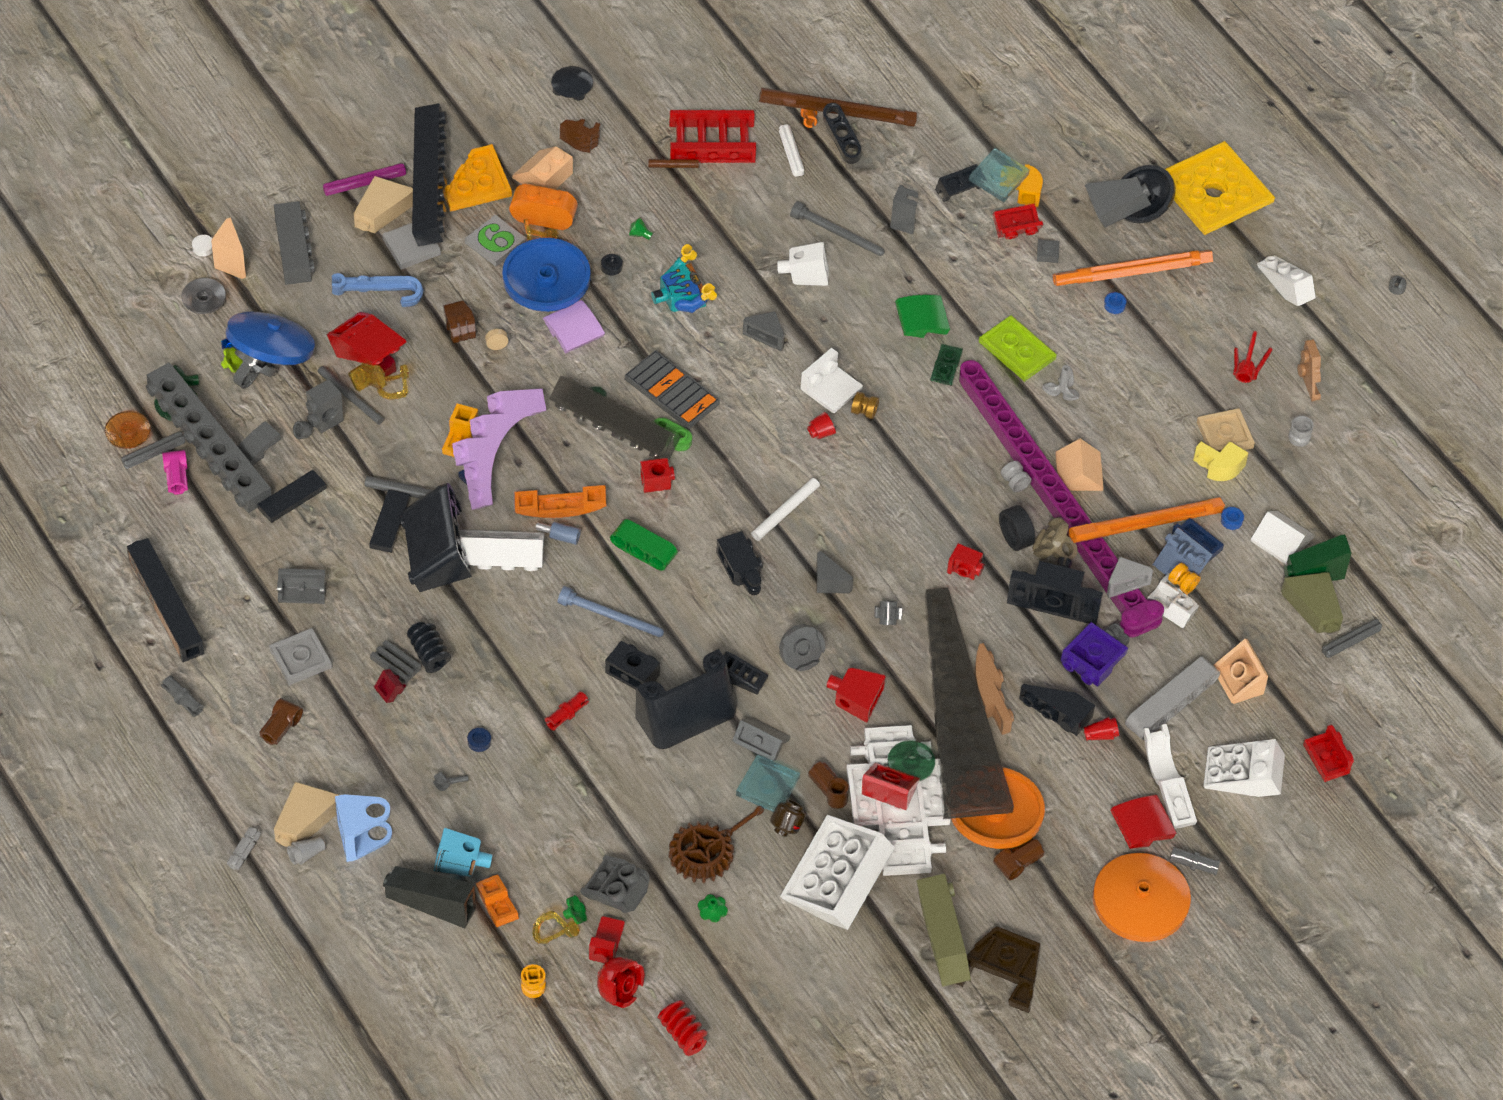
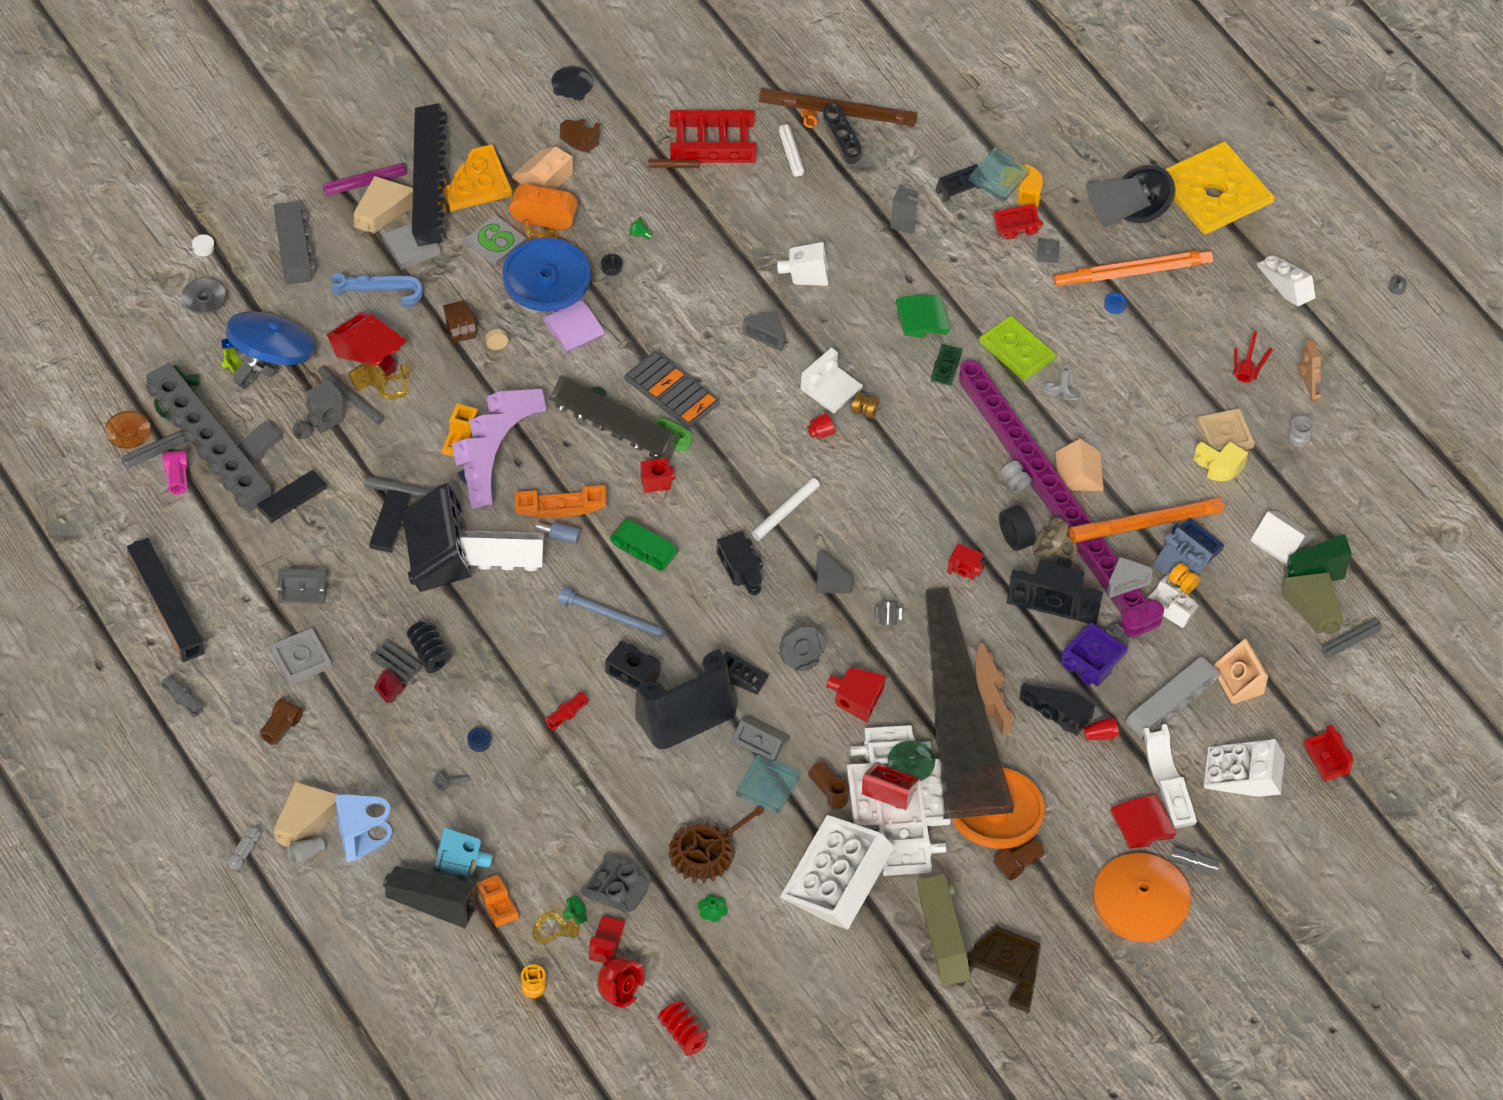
light nougat slope [211,218,246,279] -> none
torso [651,244,717,313] -> none
dark brown head [770,799,806,837] -> none
dark grey piece [790,201,885,256] -> none
blue tile [1220,507,1244,530] -> none

